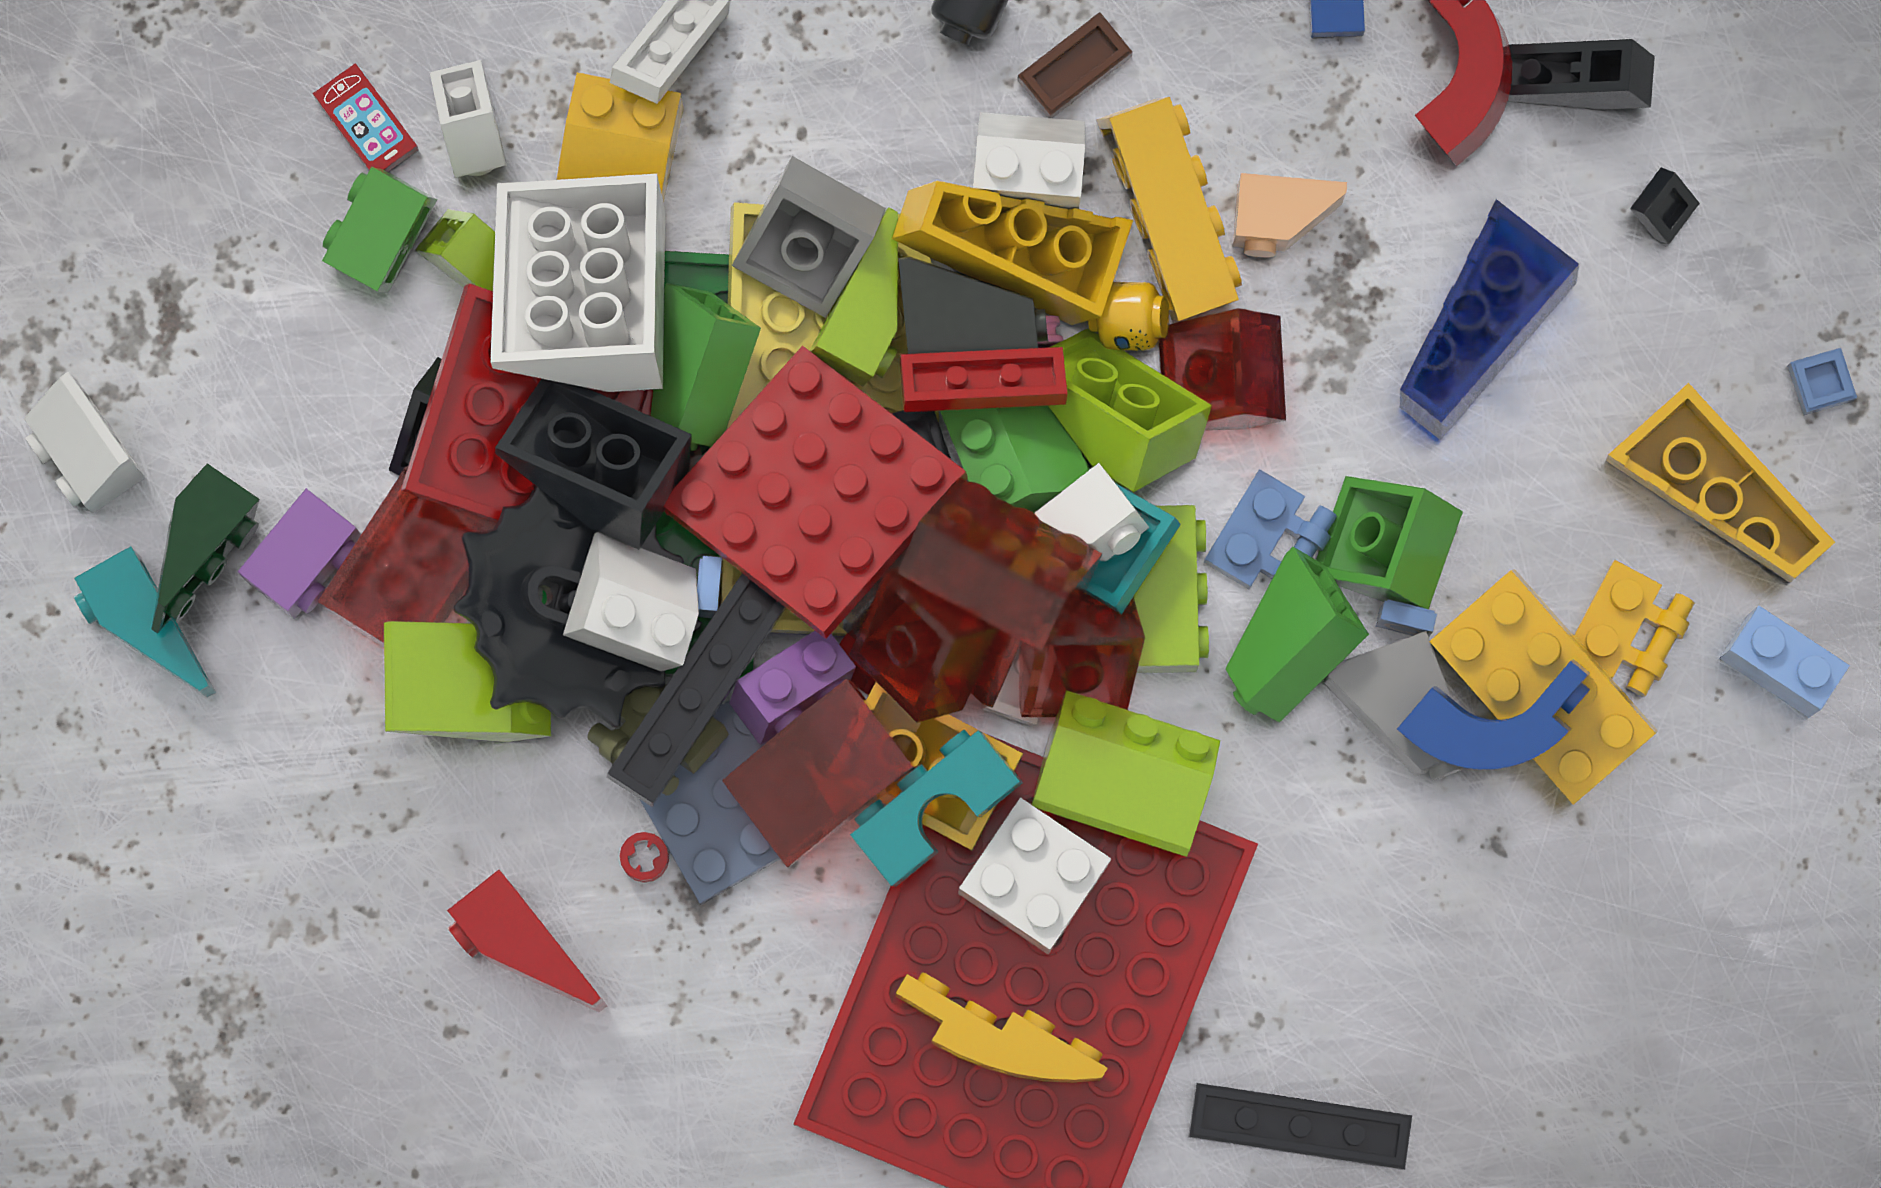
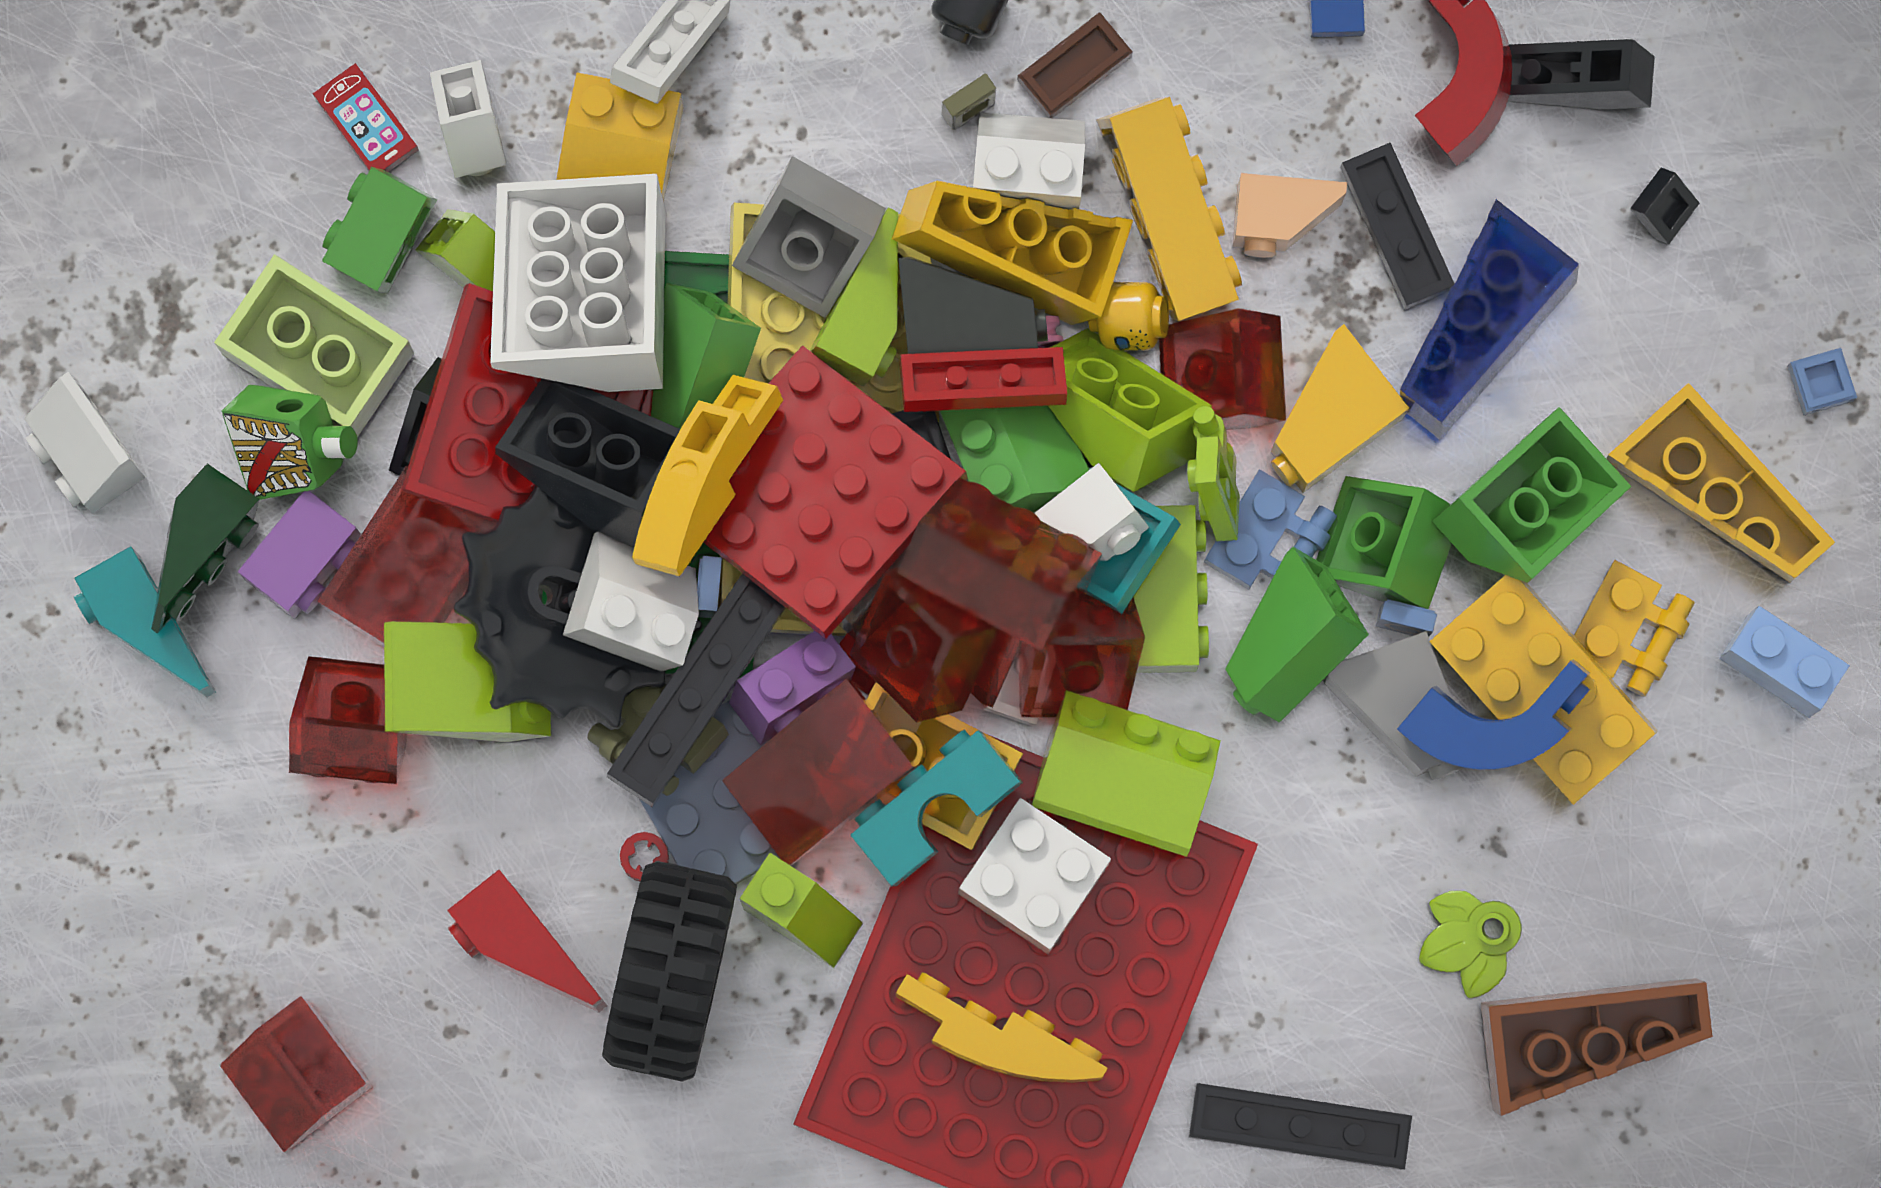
none -> yellowish green brick [214,254,414,437]
none -> clear red slope [220,996,373,1153]
none -> torso [221,385,358,500]
none -> clear red slope [289,656,407,785]
none -> black tyre [602,861,737,1082]
none -> yellow slope [632,375,783,577]
none -> lime slope [739,853,863,968]
none -> olive tile [941,73,996,130]
none -> lime plate [1187,406,1240,542]
none -> yellow slope [1271,324,1409,493]
none -> black plate [1340,142,1455,310]
none -> lime plate [1419,890,1522,998]
none -> bright green slope [1432,407,1632,583]
none -> dark orange wedge [1481,978,1713,1116]

